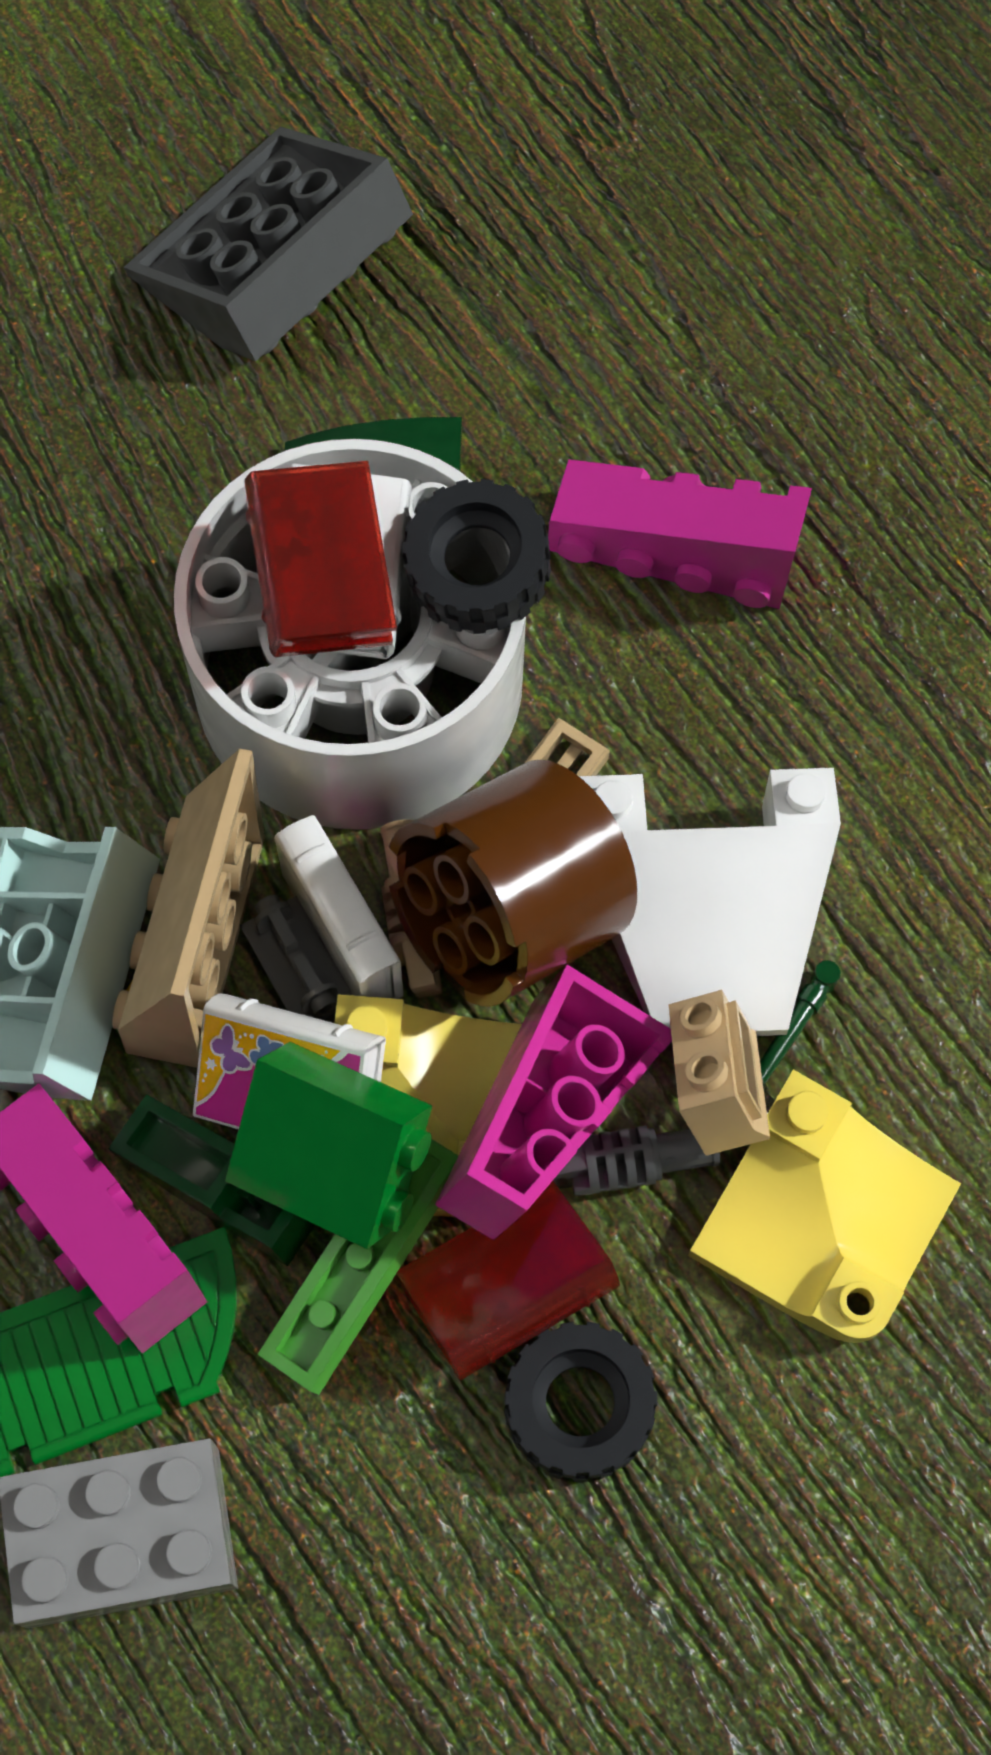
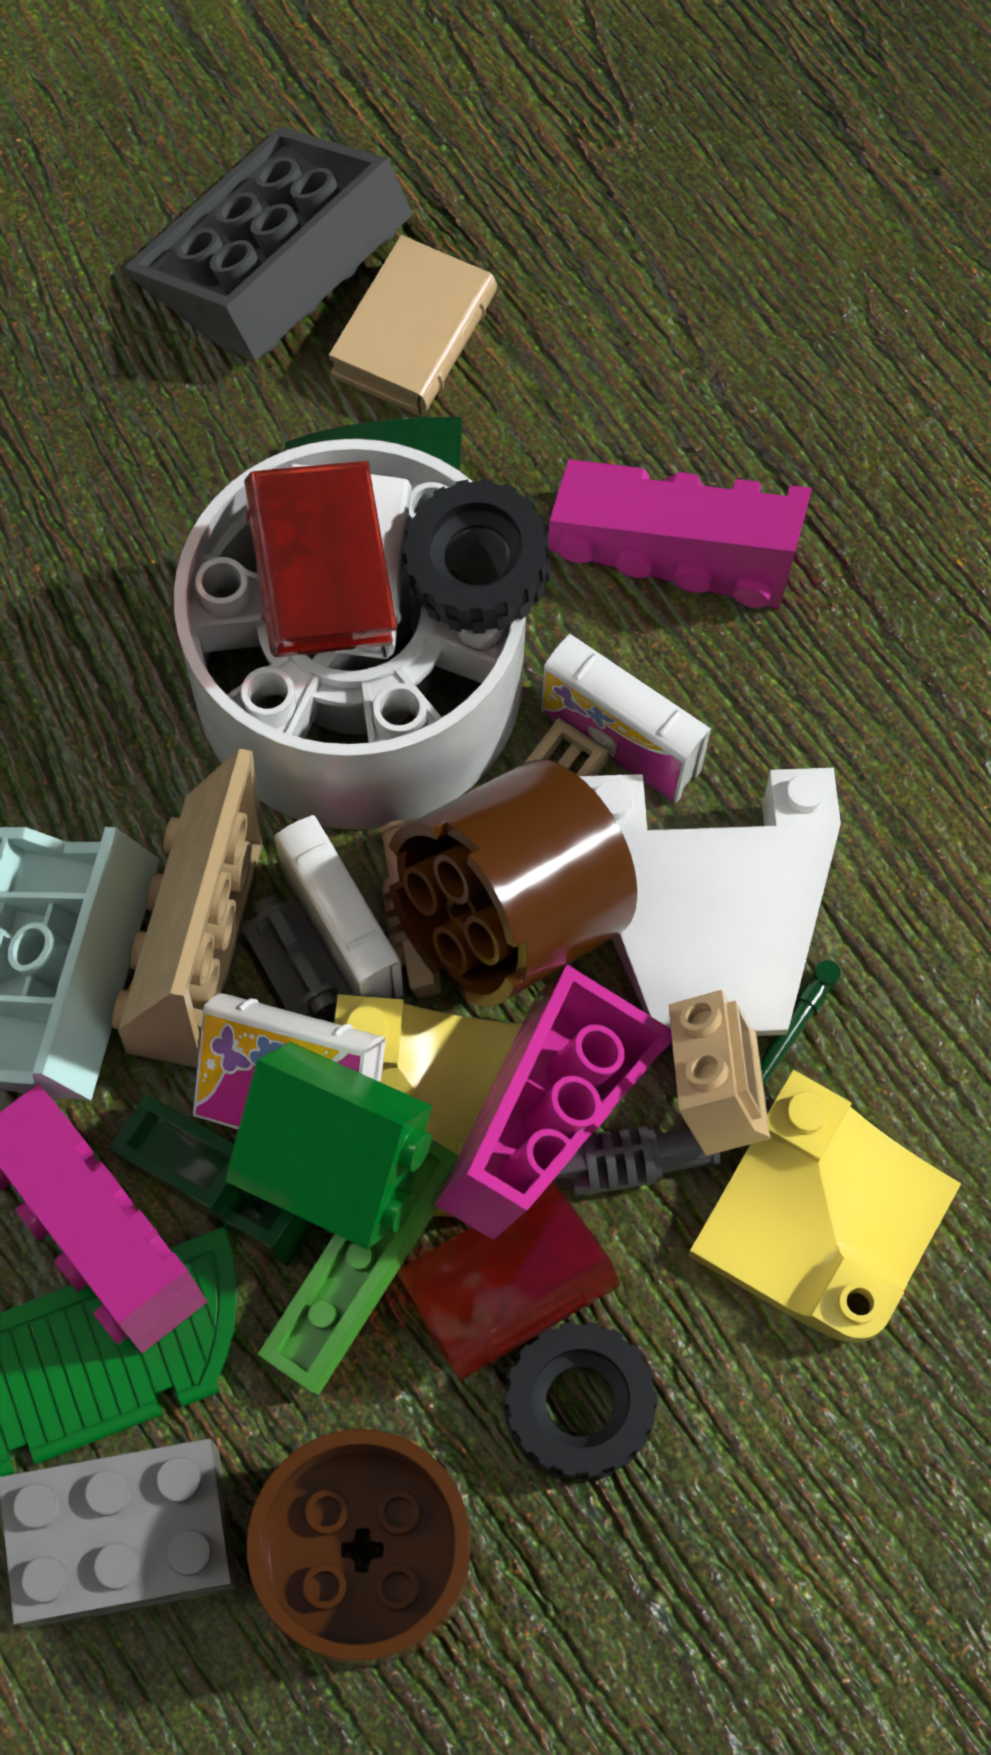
none -> reddish brown brick [247,1429,470,1667]
none -> tan piece [329,235,497,417]
none -> white piece [541,634,711,803]

